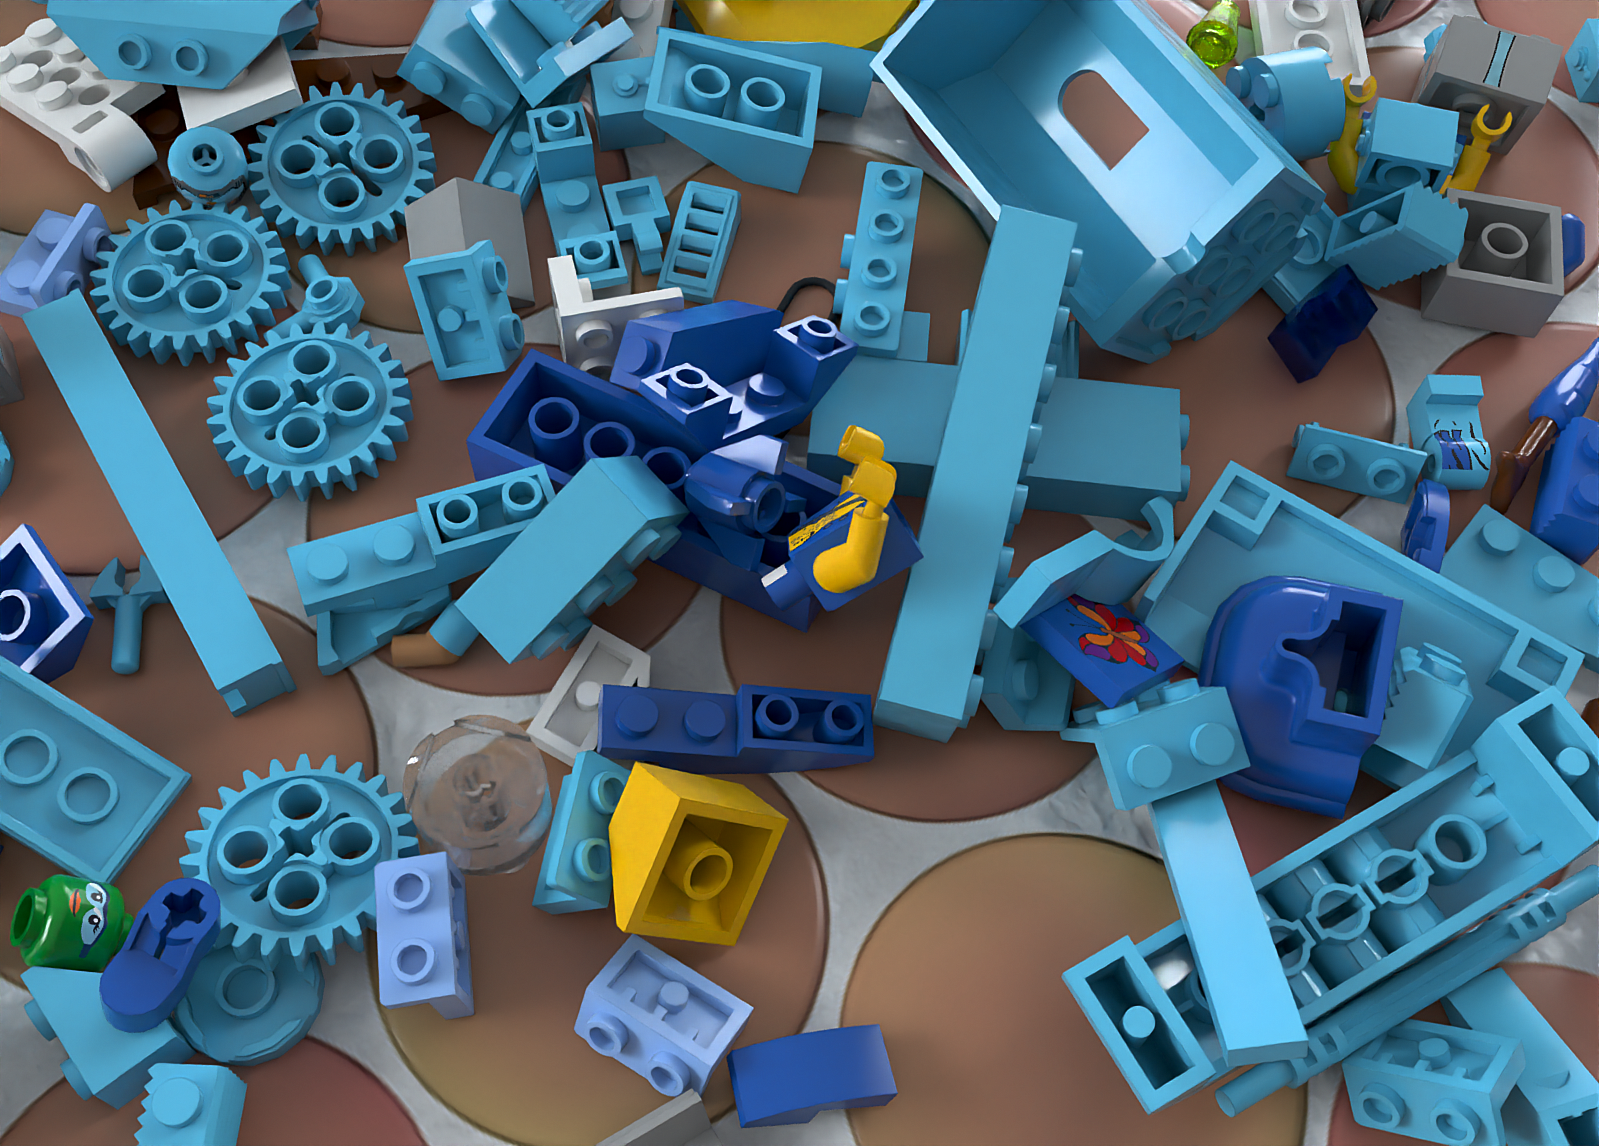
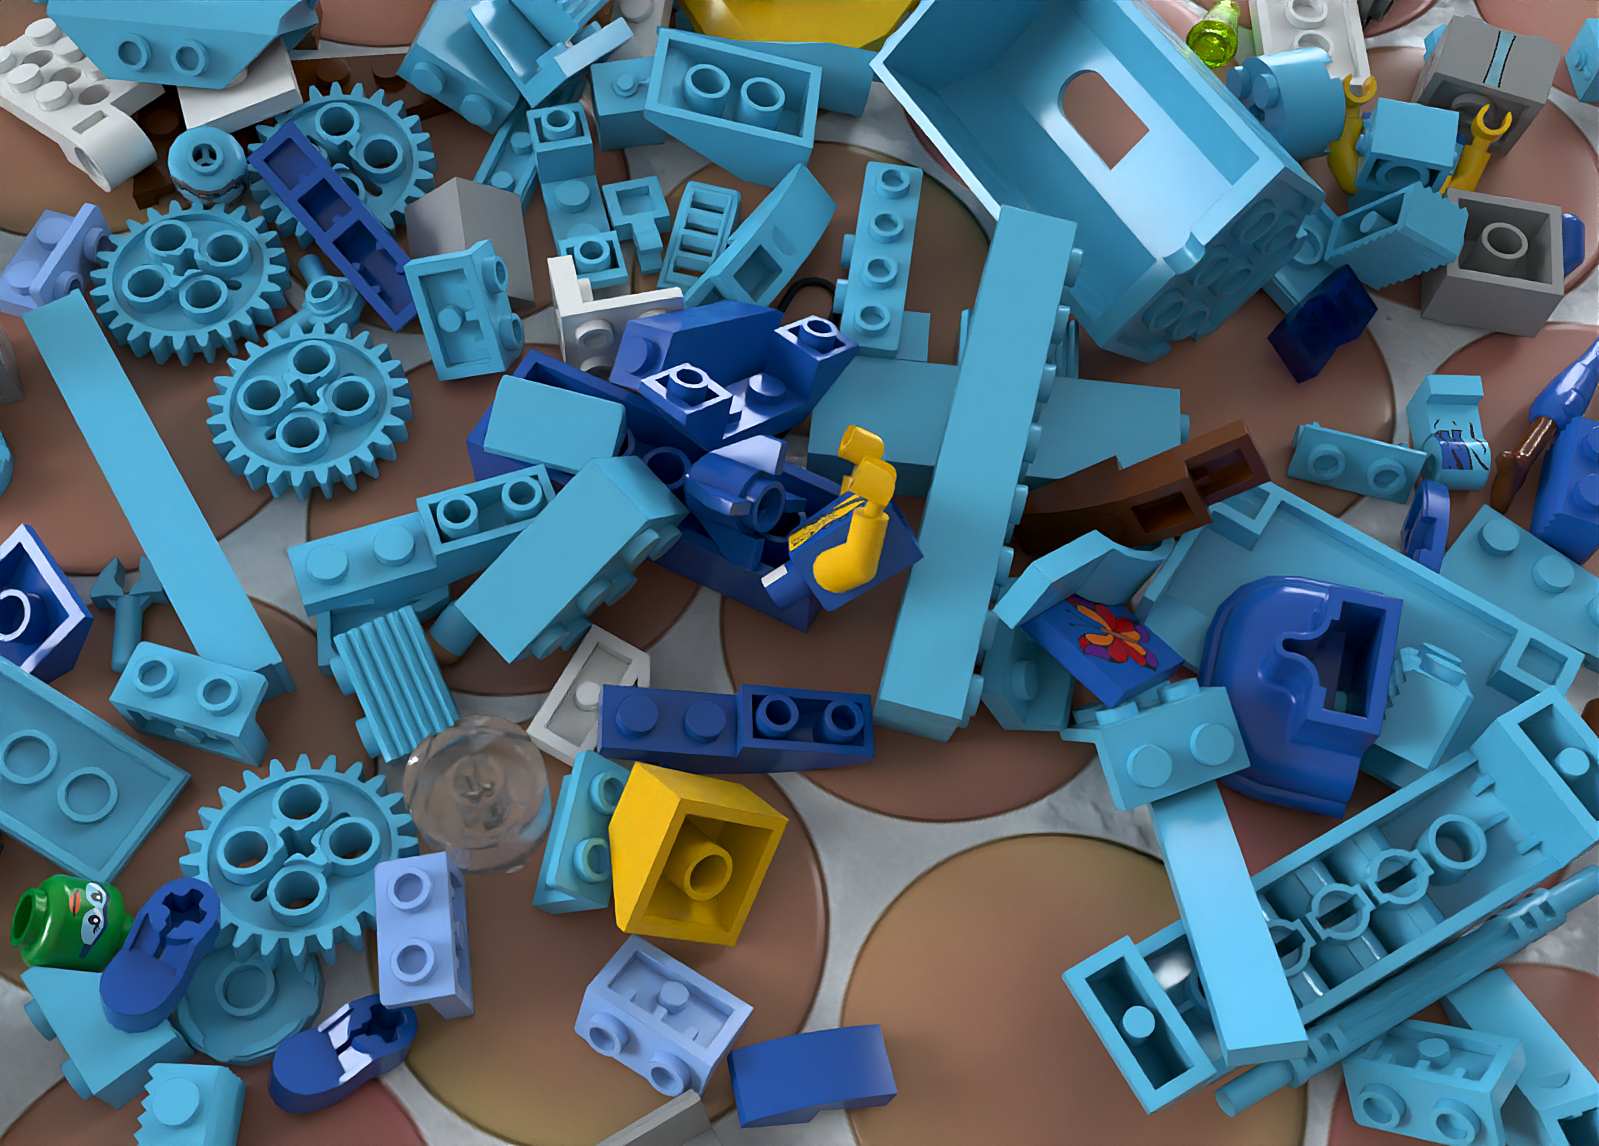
none -> medium azure bracket [109,641,270,768]
none -> blue slope [246,120,418,334]
none -> blue piece [267,993,418,1114]
none -> medium azure brick [329,605,468,767]
none -> medium azure slope [483,375,627,475]
none -> medium azure slope [683,163,838,309]
none -> reddish brown slope [1013,418,1271,556]

